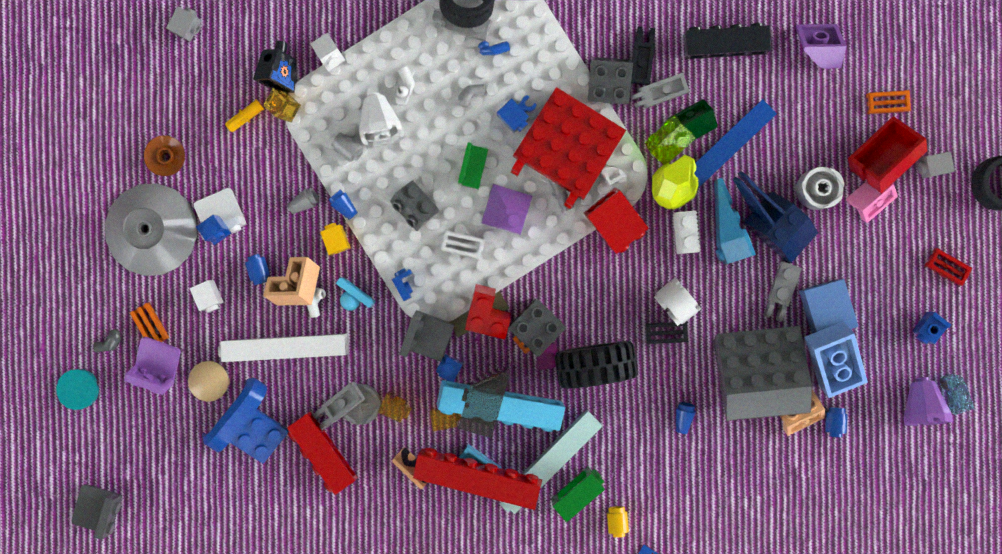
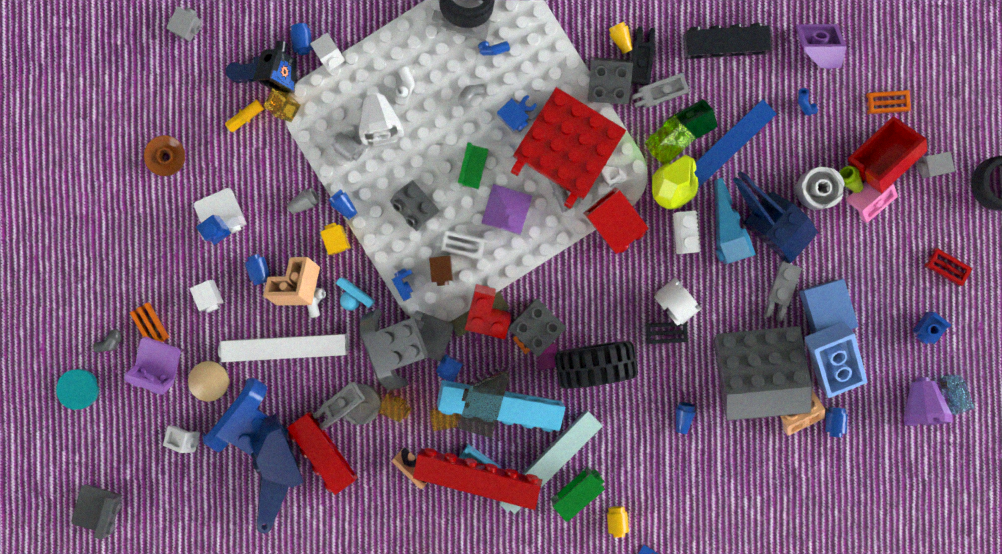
light grey dish [105,183,197,276] -> none
none -> white bracket [163,426,200,453]
none -> dark blue leg [226,56,260,83]
none -> dark blue slope [251,414,304,534]
none -> blue brick [290,23,313,55]
none -> dark grey piece [359,308,429,391]
none -> reddish brown brick [429,256,454,286]
none -> yellow cone [609,22,633,54]
none -> blue arm [798,88,818,116]
none -> lime cone [839,166,864,193]

